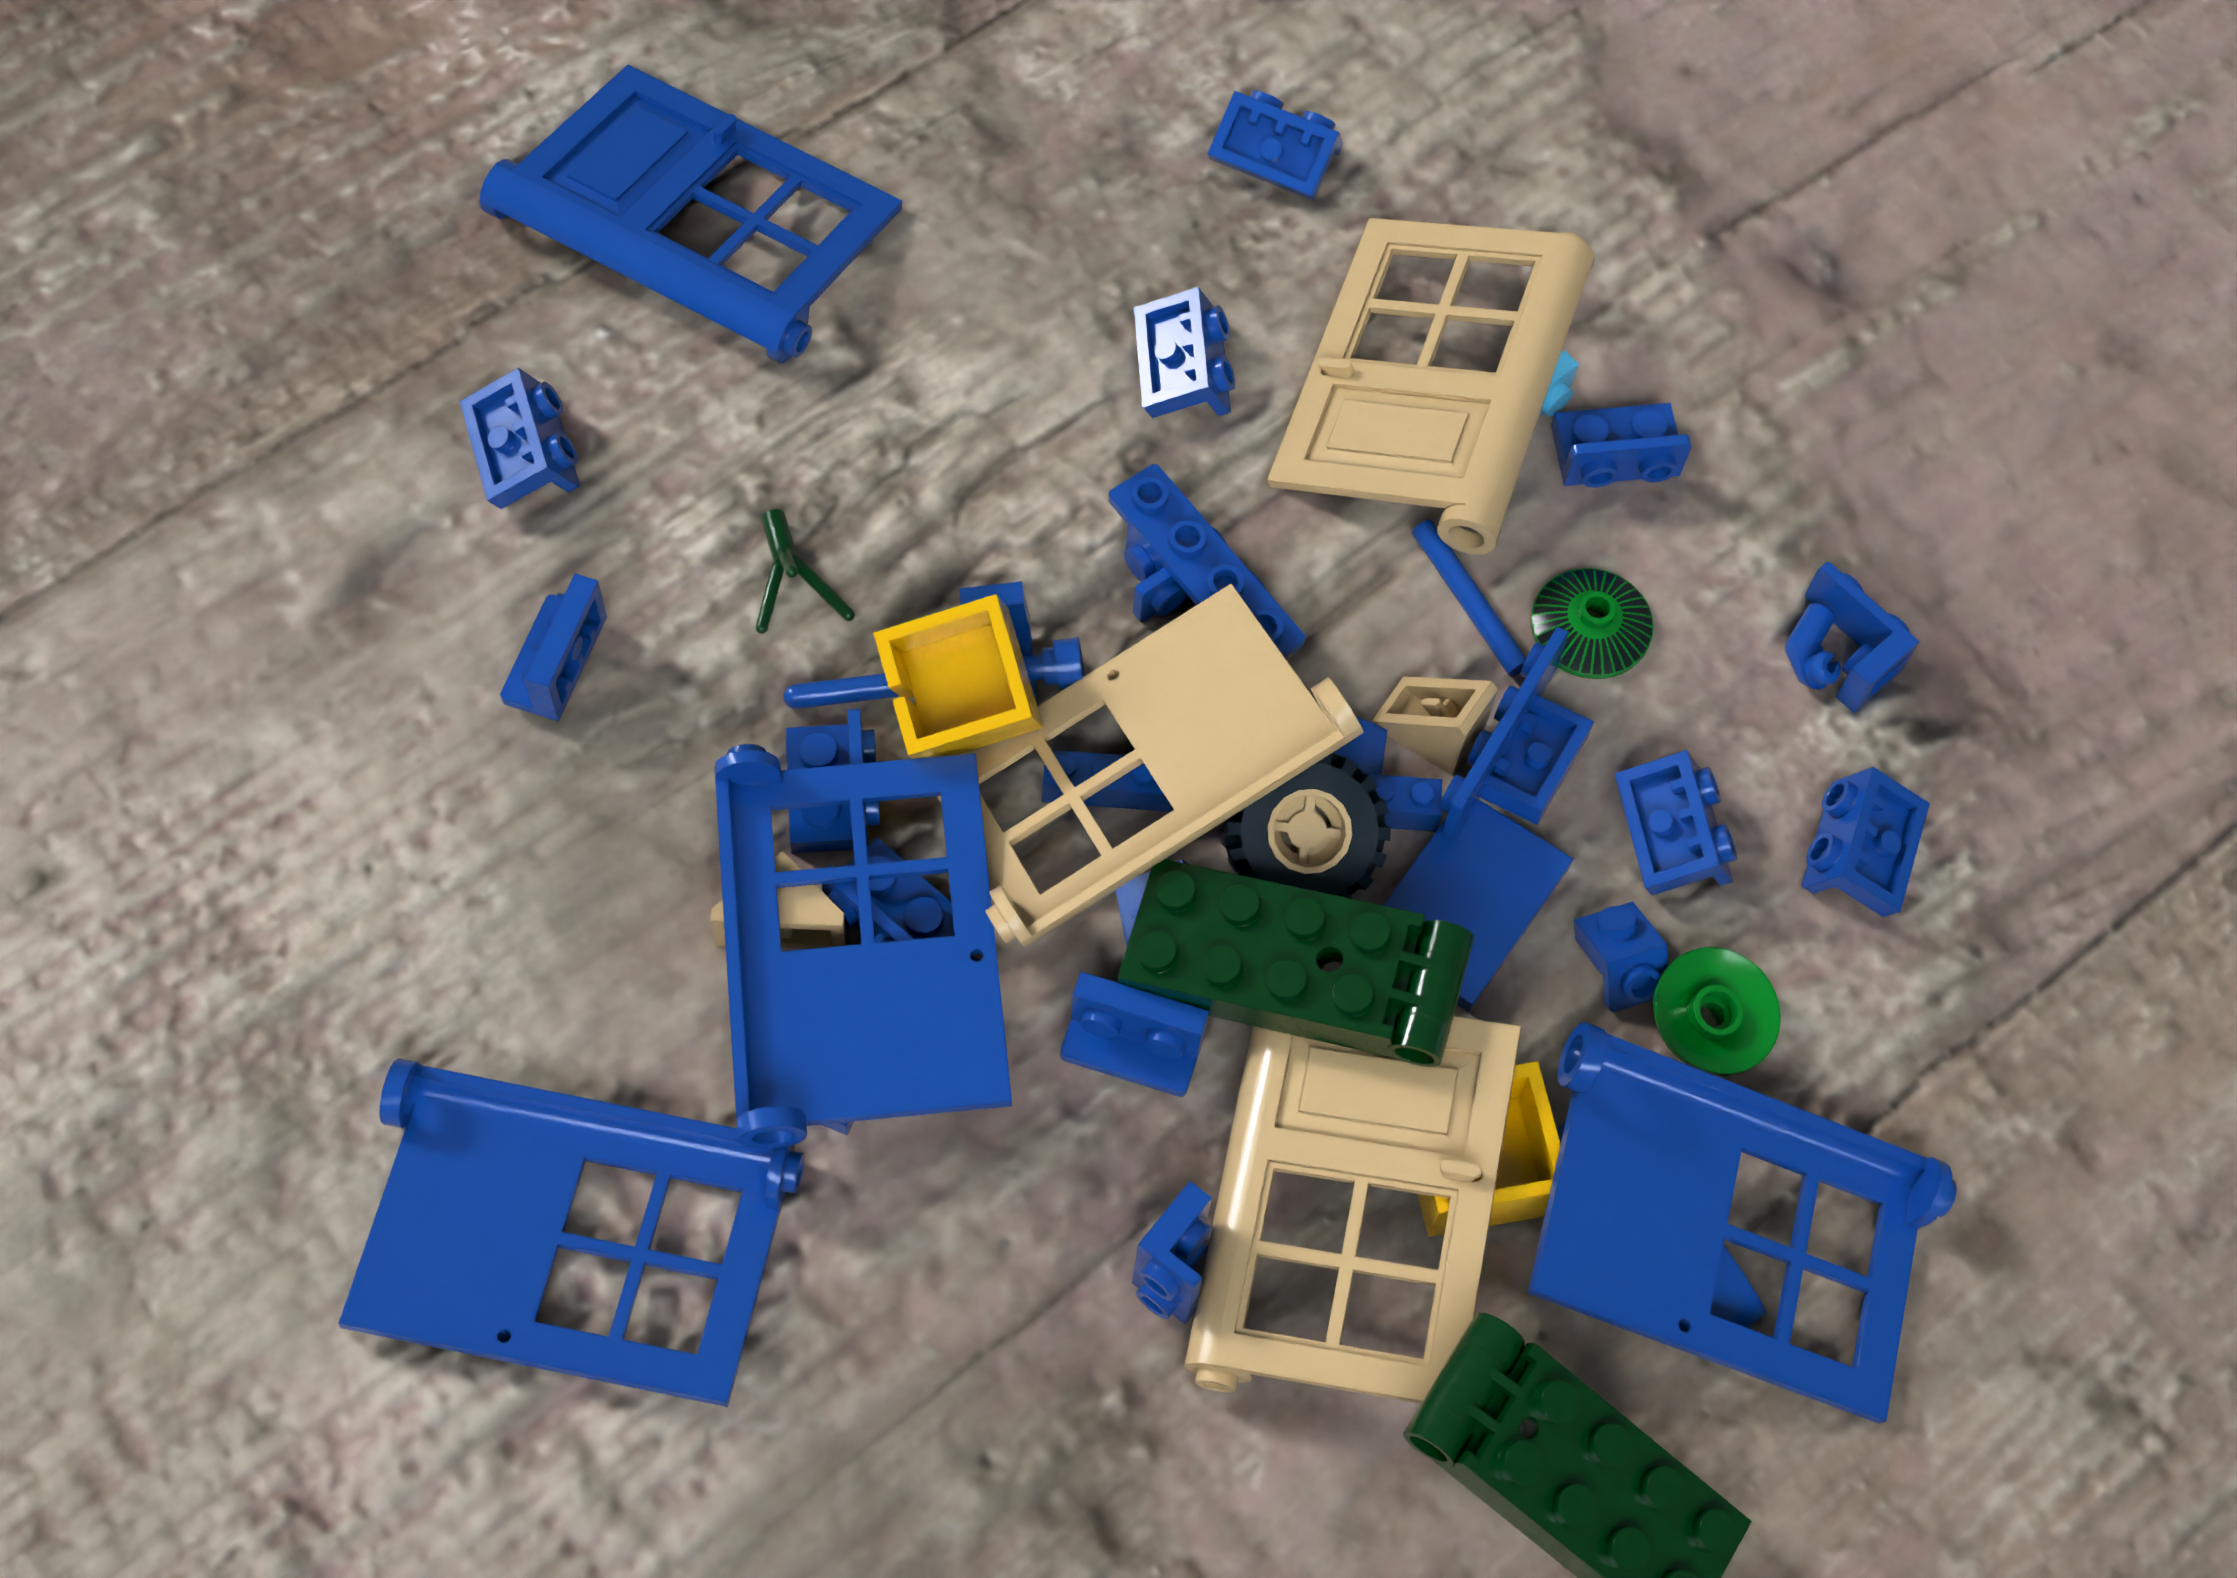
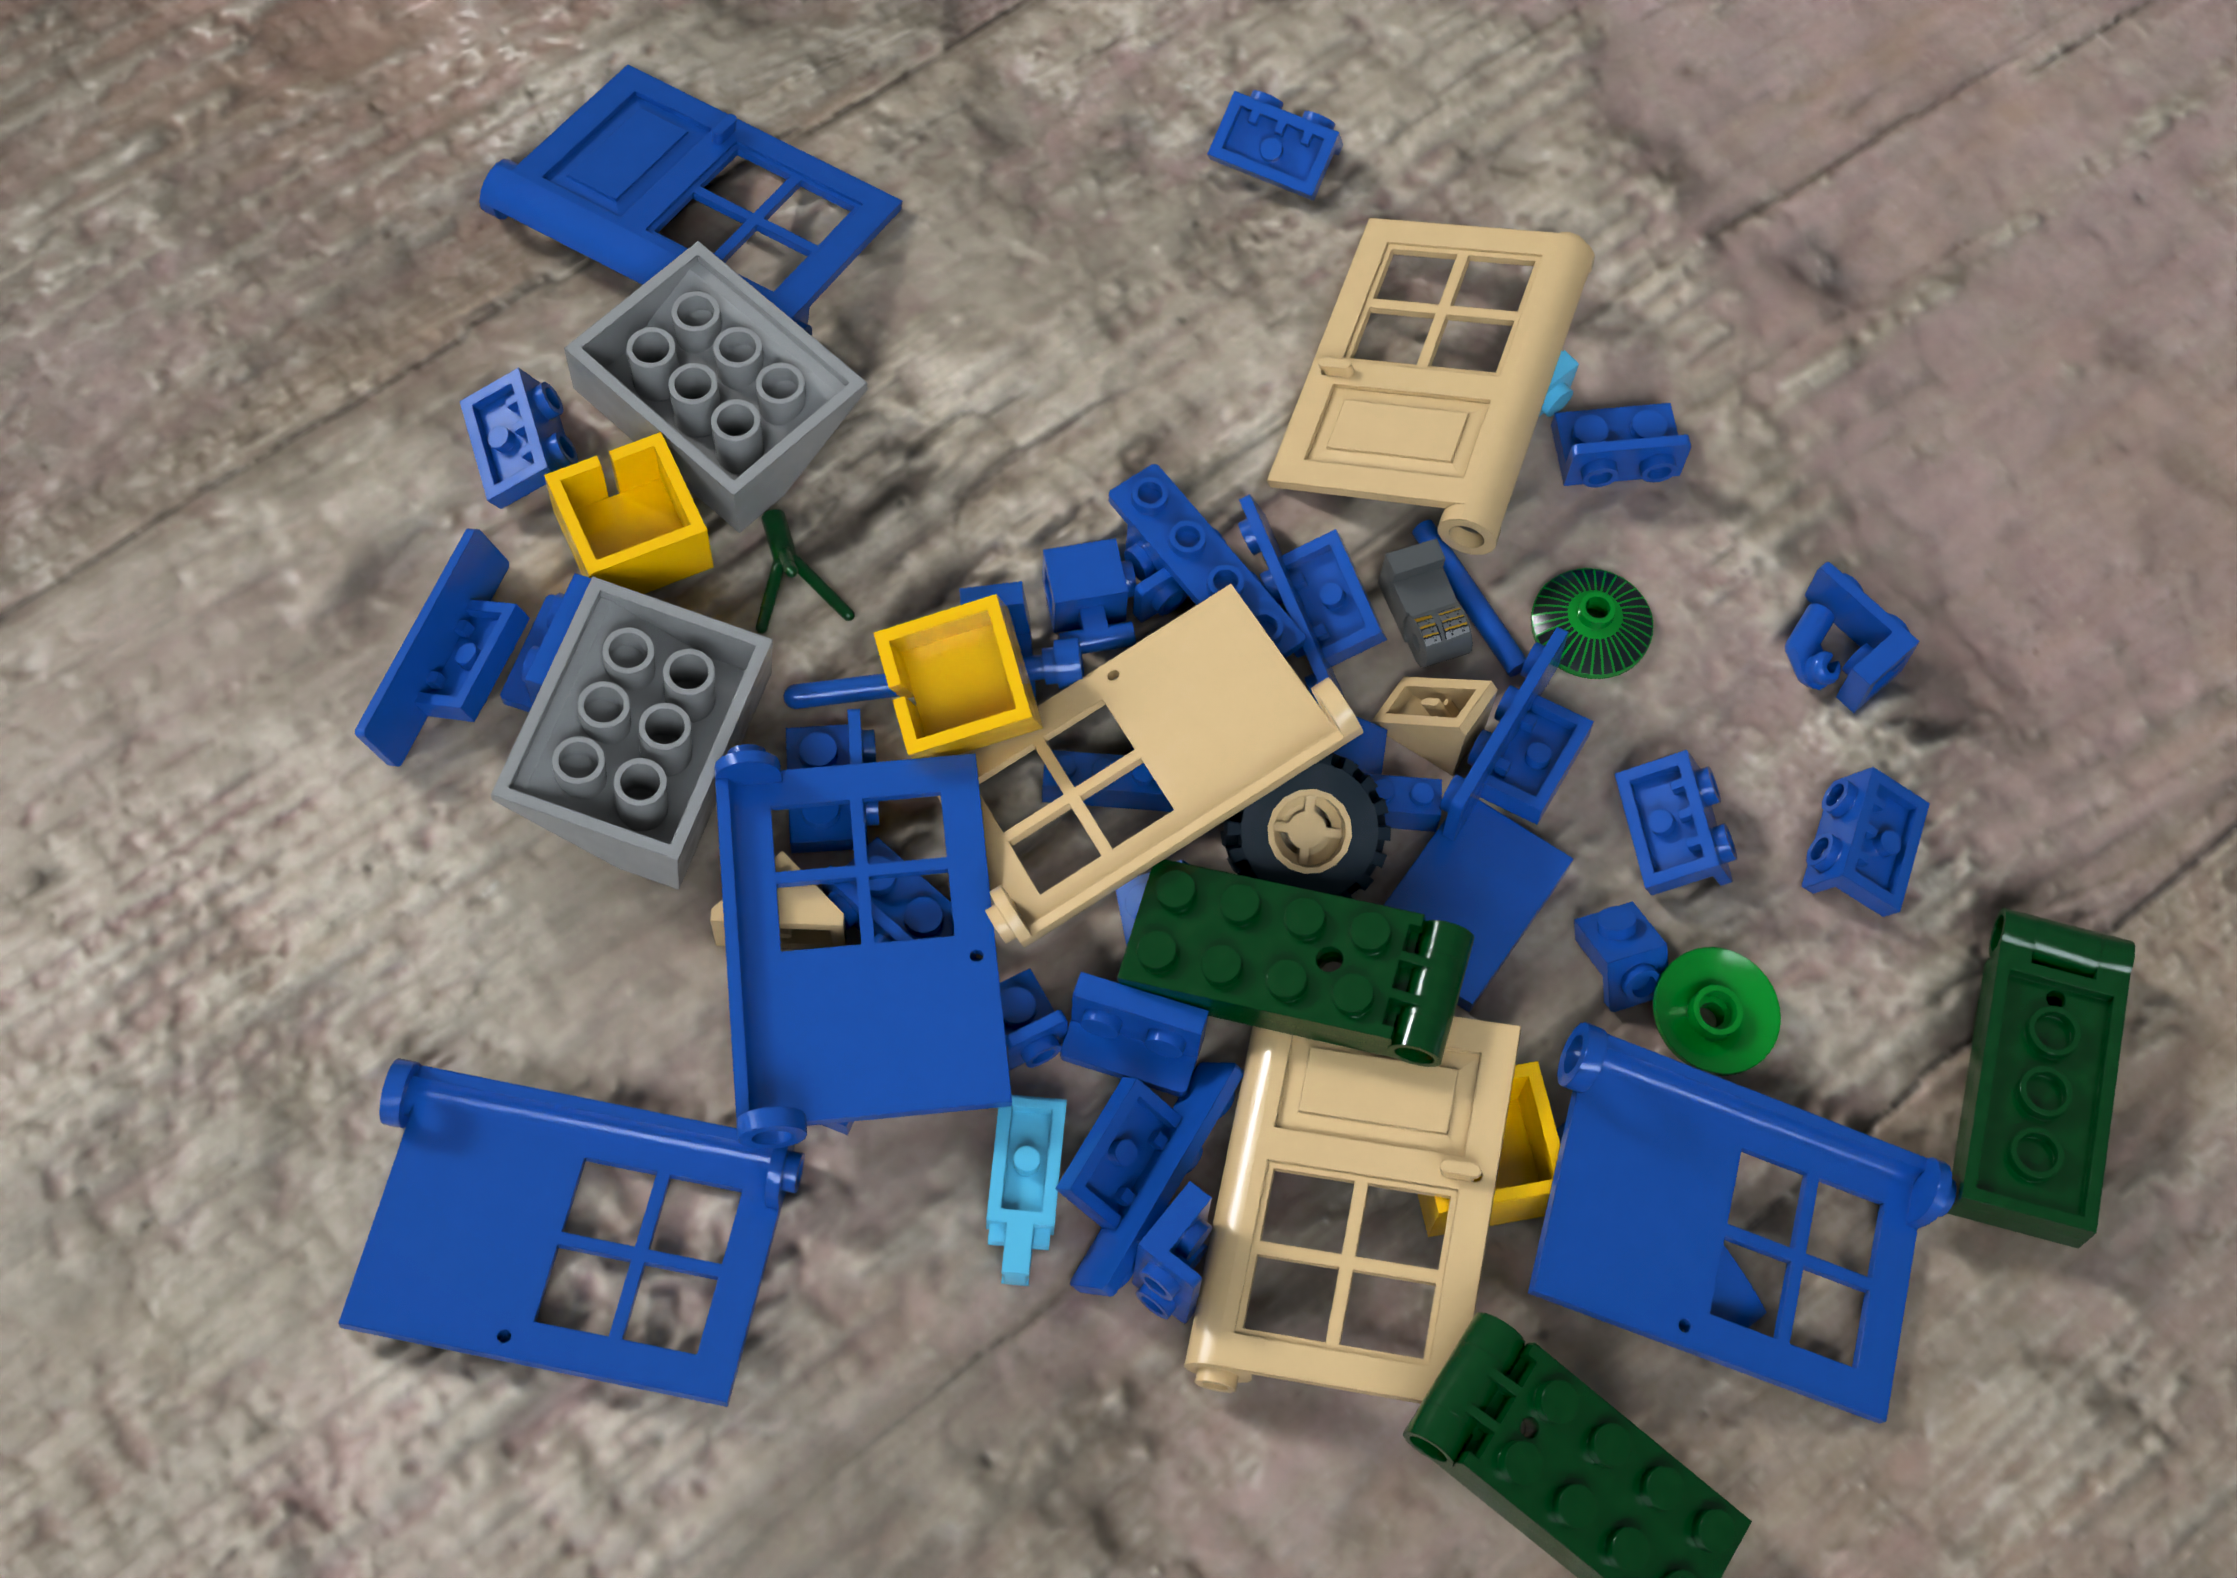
bracket [1134,287,1235,418] -> none
none -> blue bracket [355,528,530,767]
none -> light grey slope [491,576,773,890]
none -> yellow piece [544,432,714,594]
none -> light grey slope [564,241,868,533]
none -> medium azure hinge [986,1094,1067,1286]
none -> blue bracket [1000,968,1068,1071]
none -> blue brick [1042,538,1137,654]
none -> blue bracket [1055,1062,1244,1297]
none -> blue bracket [1238,494,1387,705]
none -> dark grey leg [1378,538,1473,668]
none -> dark green hinge [1947,908,2135,1249]

